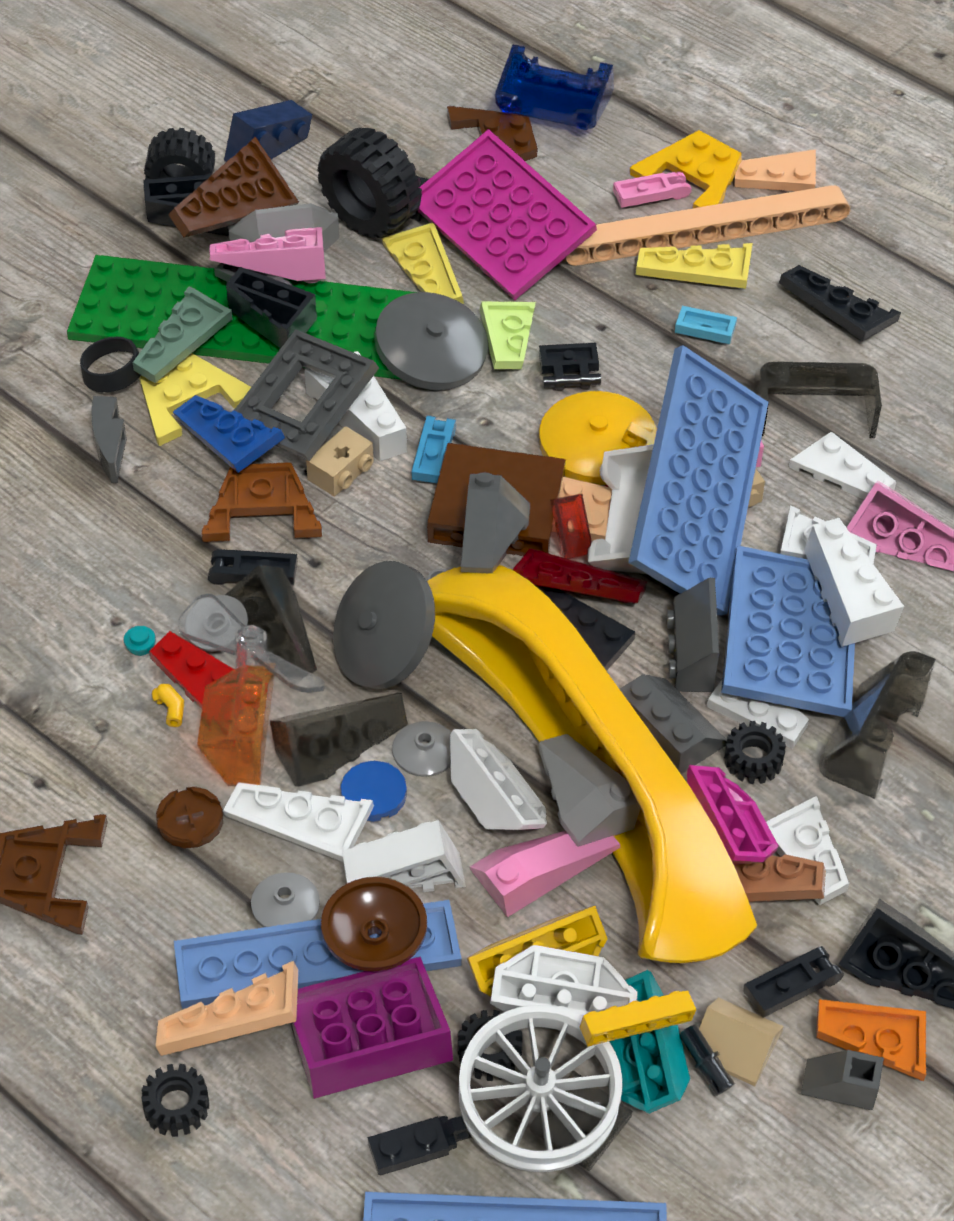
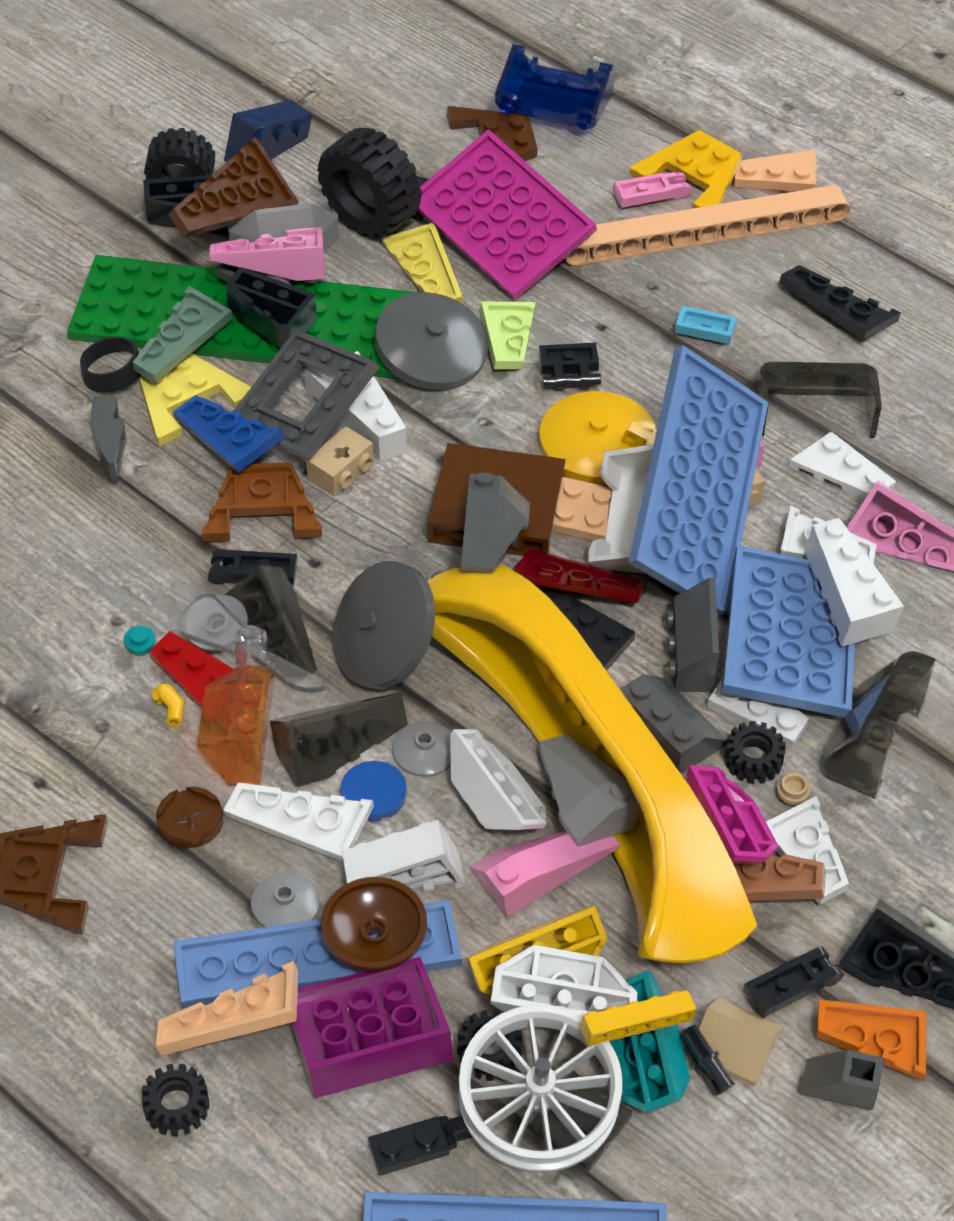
dark azure plate [411,416,456,483] -> none
clear red piece [550,493,592,559] -> none
light yellow wing [636,243,753,289] -> none
none -> tan plate [777,773,811,805]

